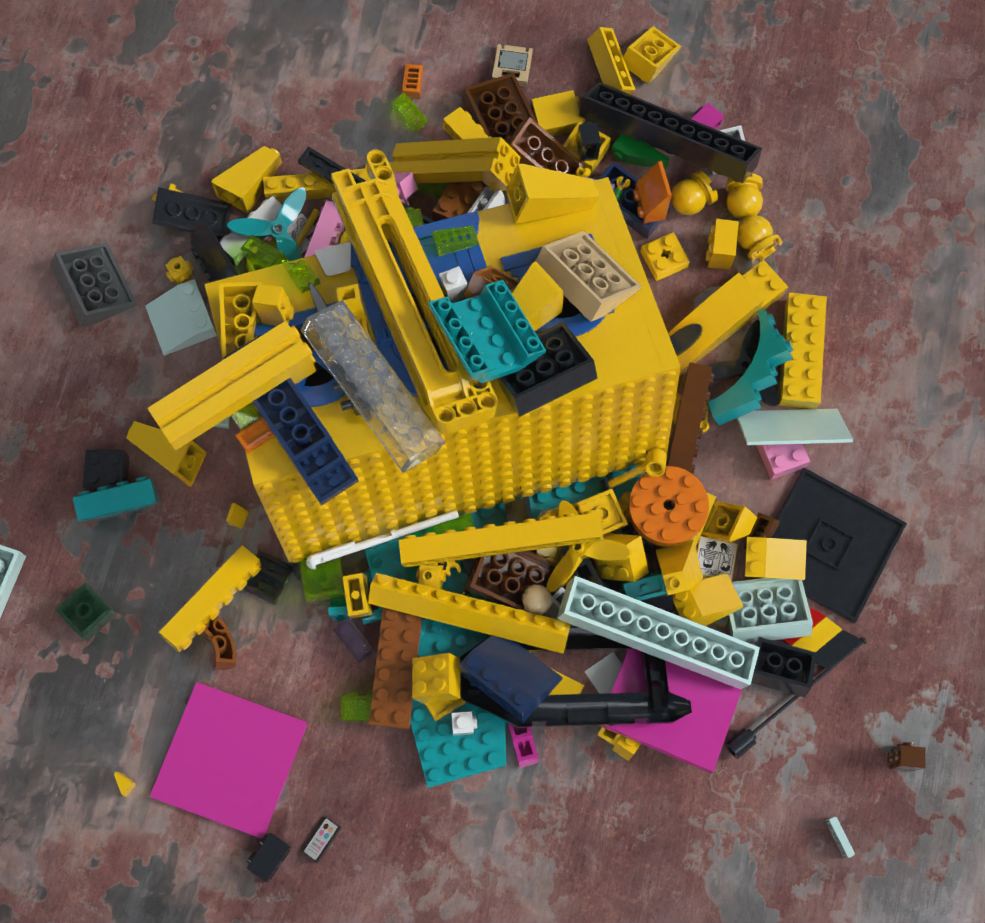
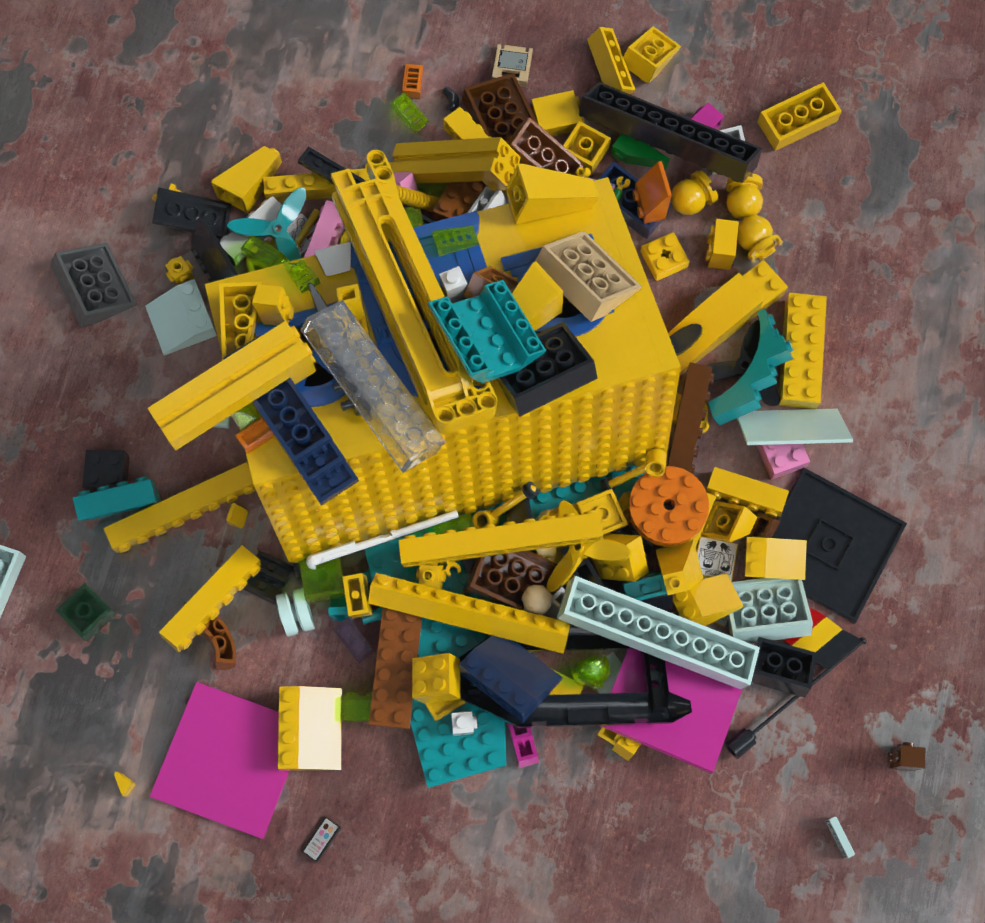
yellow slope [126,421,207,487] -> none
black brick [247,833,293,882] -> none
black brick [577,122,601,162] -> none
none -> yellow brick [104,462,256,553]
none -> light aqua wheel [276,587,315,637]
none -> slope [278,686,342,771]
none -> yellow piece [396,185,440,212]
none -> black arm [442,86,459,112]
none -> yellow piece [472,481,539,529]
none -> clear neon green cylinder [569,654,611,690]
none -> yellow brick [707,467,789,518]
none -> yellow brick [757,82,842,151]

